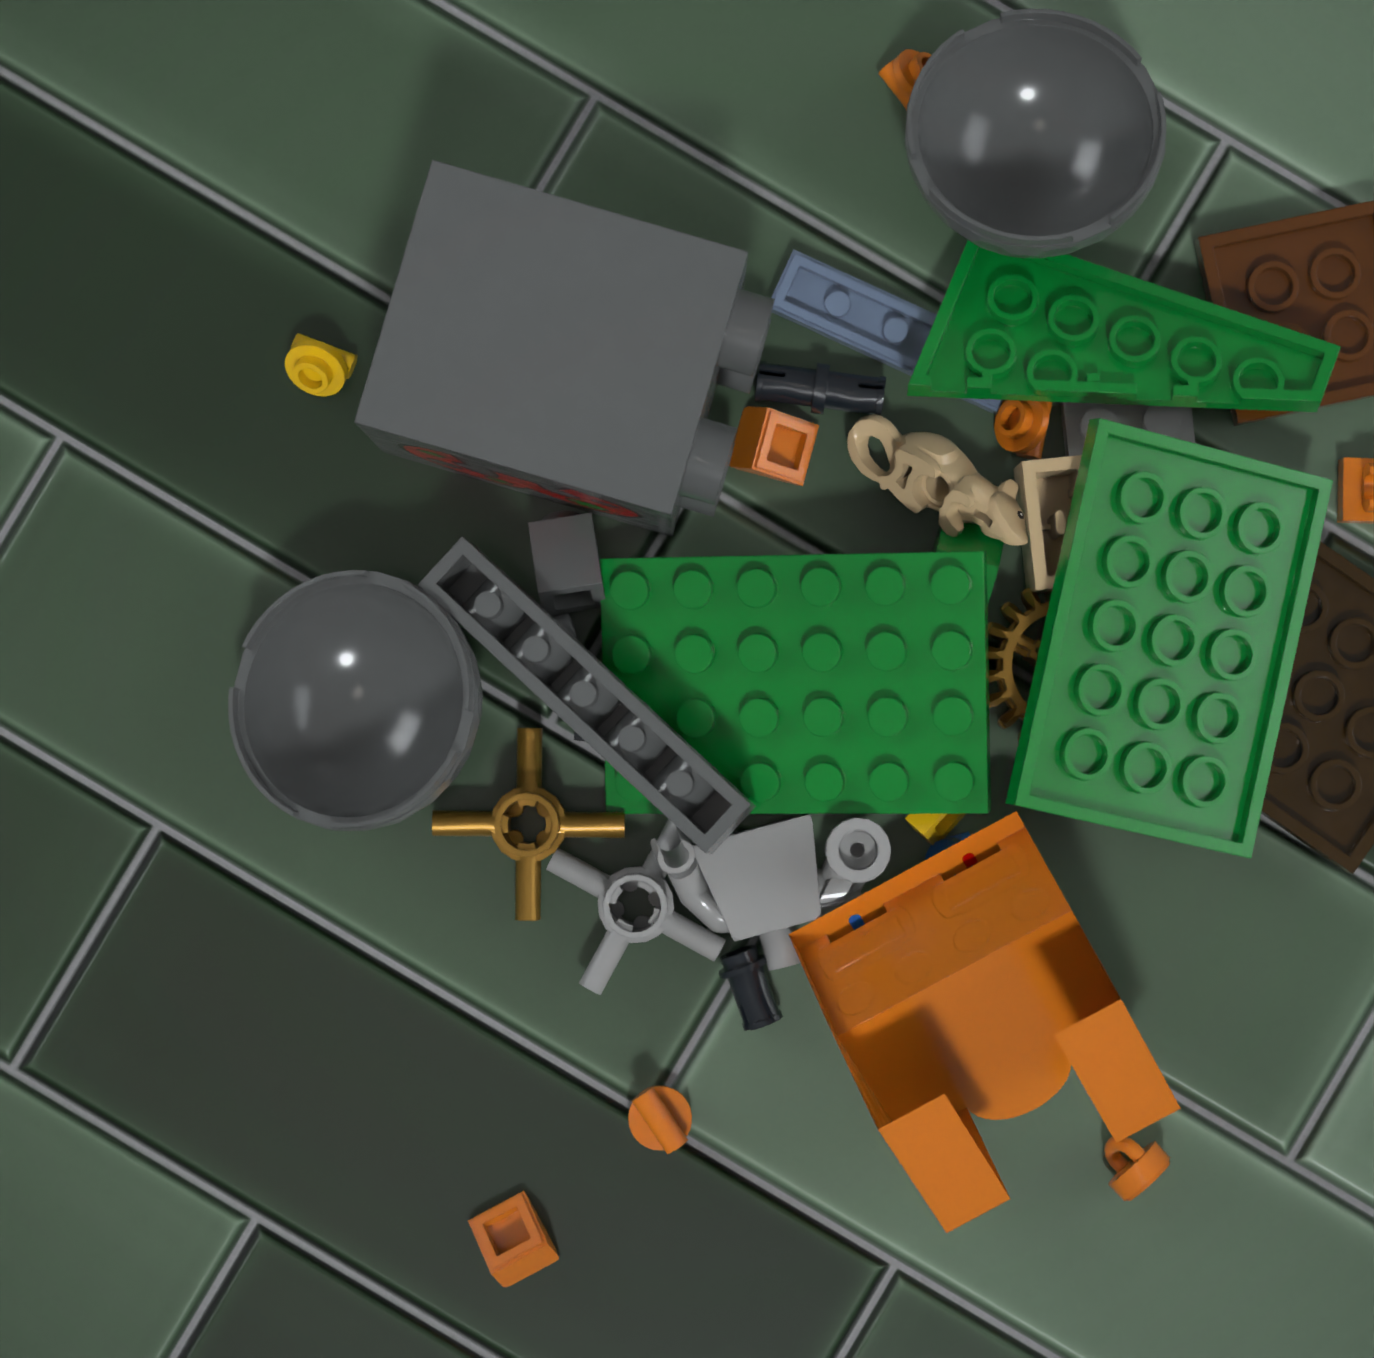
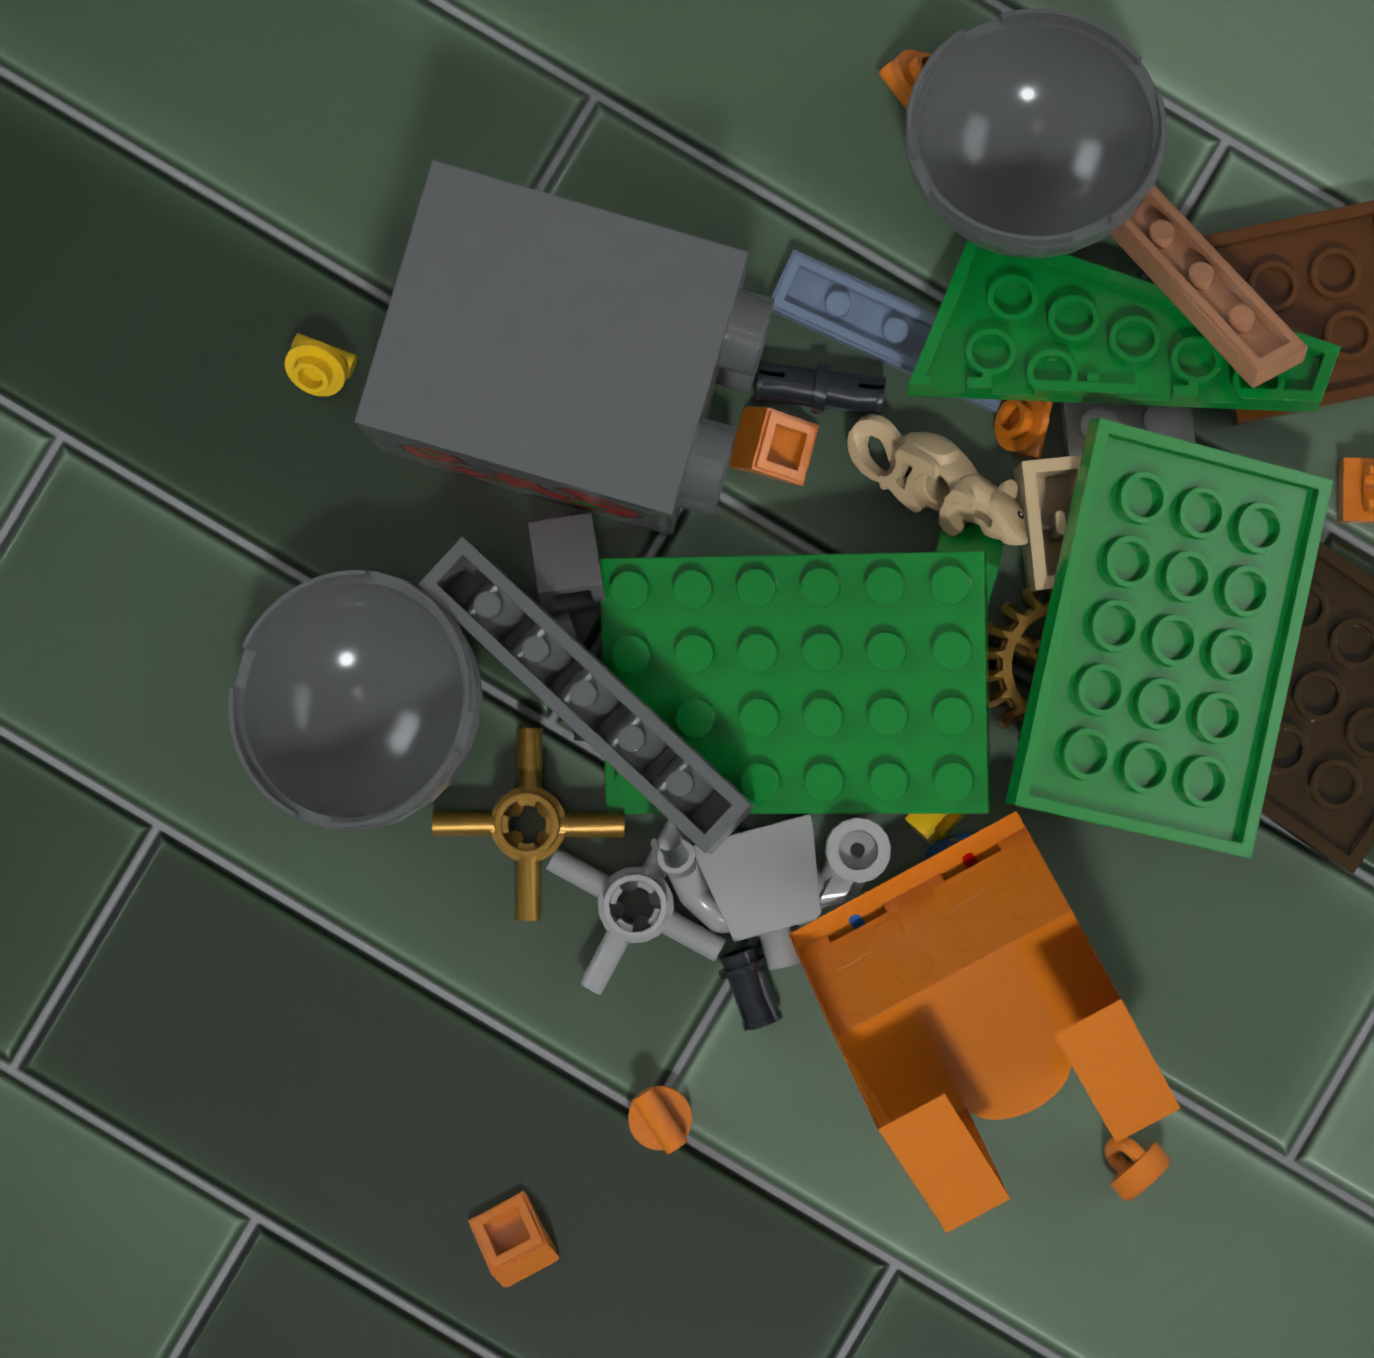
none -> nougat tile [1110,185,1308,388]

